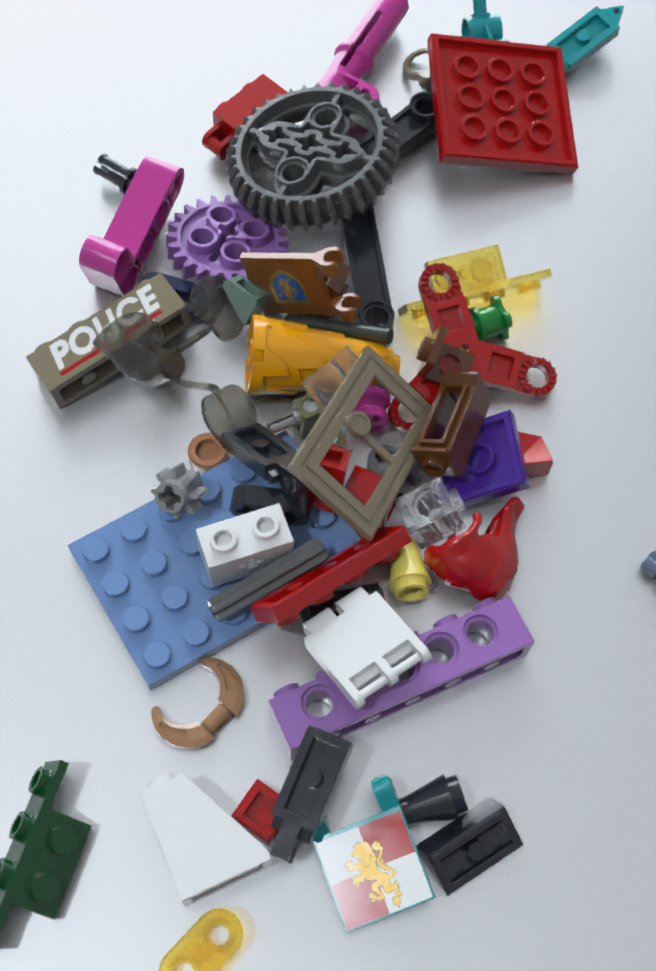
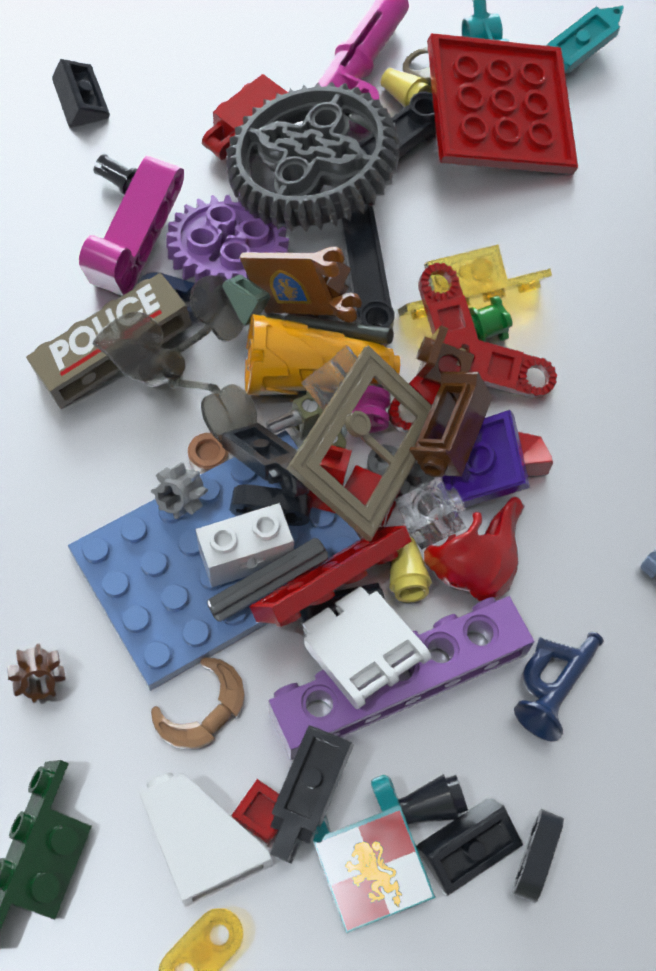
none -> reddish brown gear [7,643,66,703]
none -> black slope [52,58,110,127]
none -> light yellow cone [380,68,432,108]
none -> black beam [512,809,564,903]
none -> dark blue piece [514,631,604,742]

